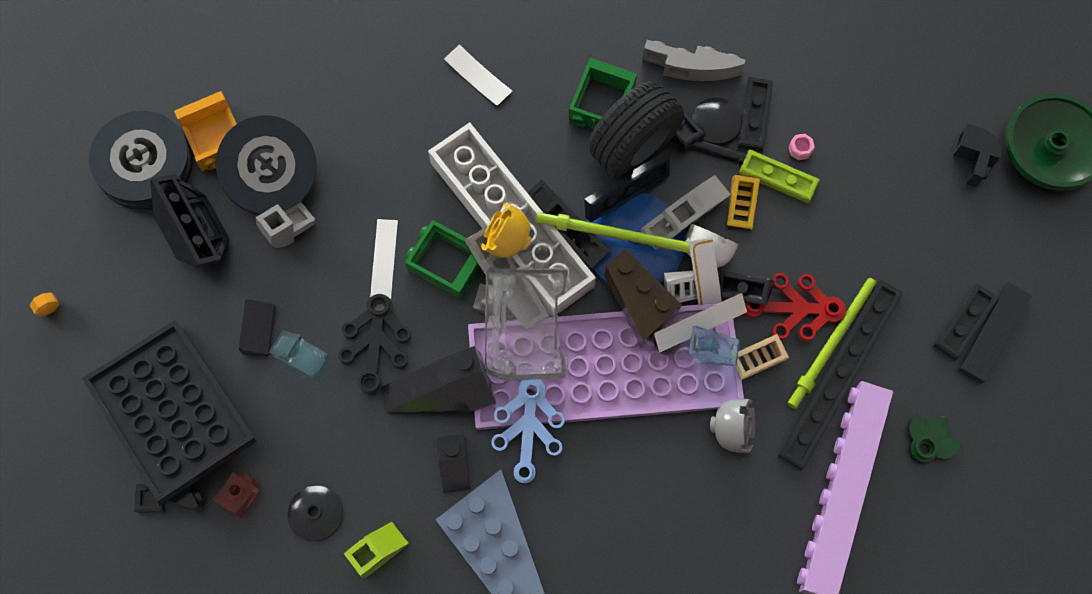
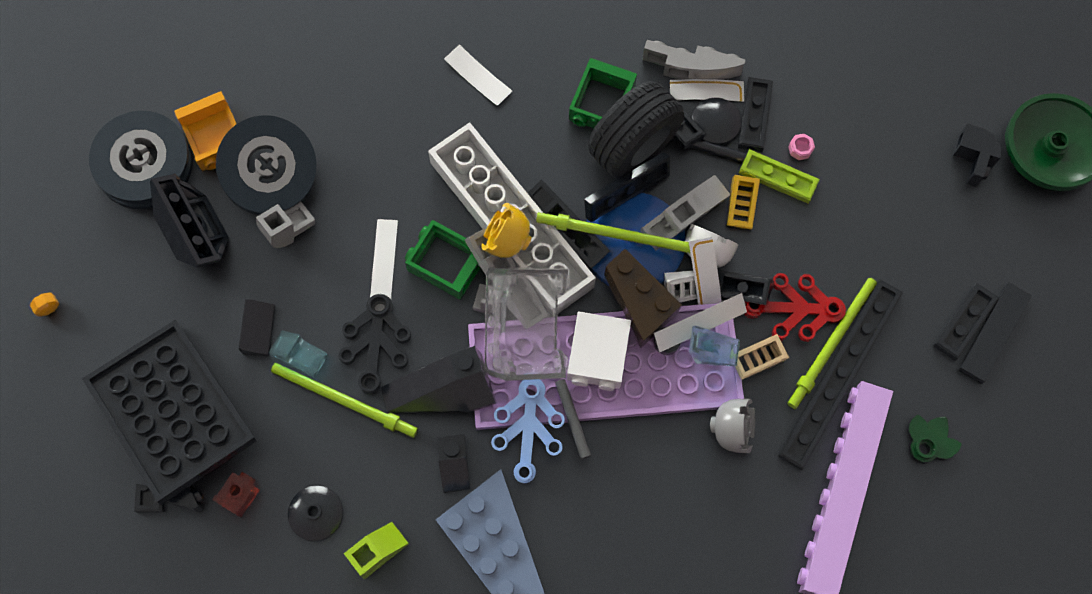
none -> lime bar [271,363,418,438]
none -> dark grey bar [555,379,591,459]
none -> white brick [567,312,631,391]
none -> white sticker [670,79,744,102]

